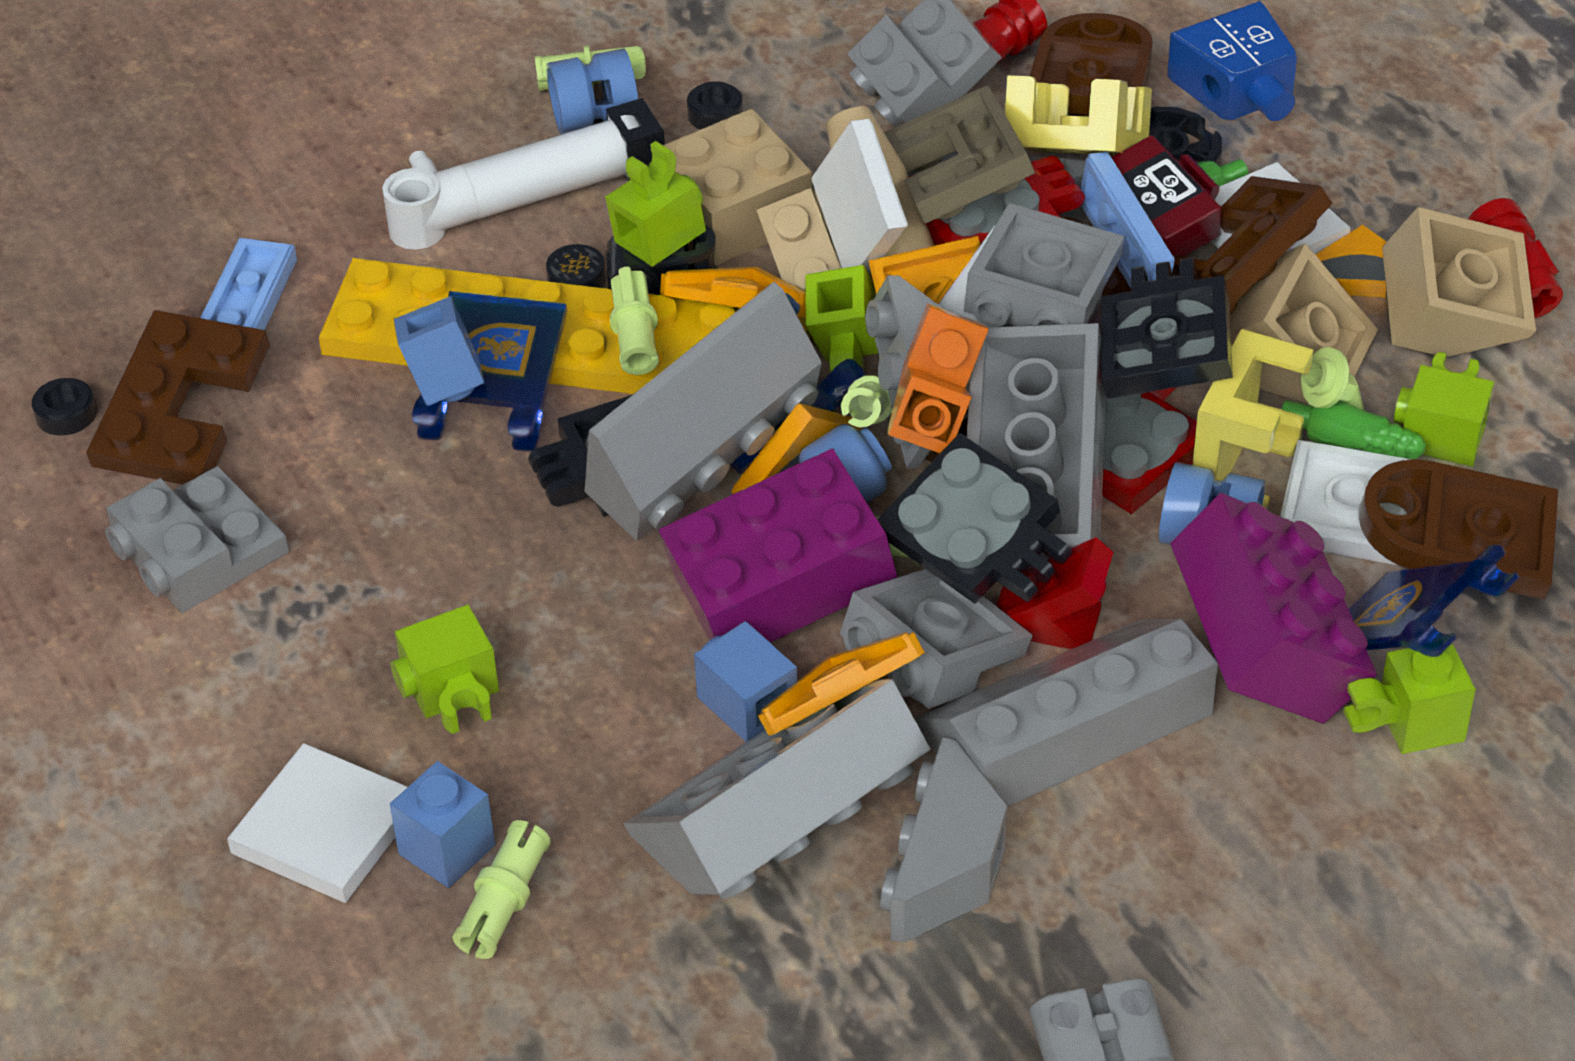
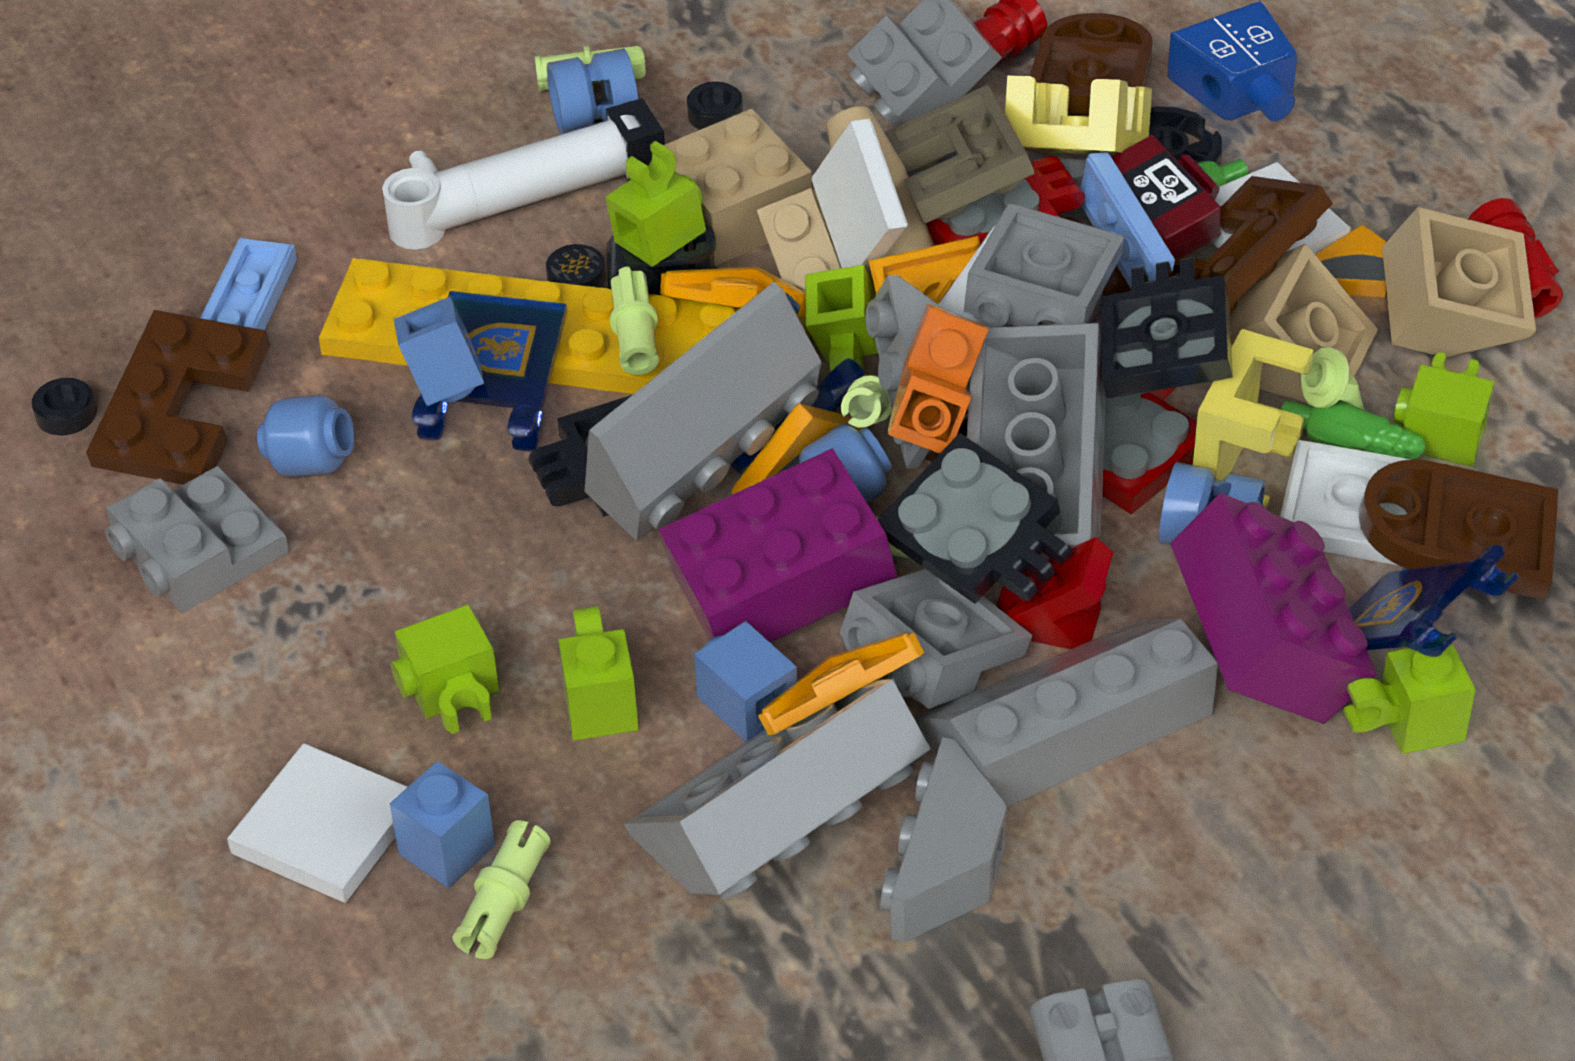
none -> medium blue head [257,394,354,478]
none -> lime brick [558,606,639,741]

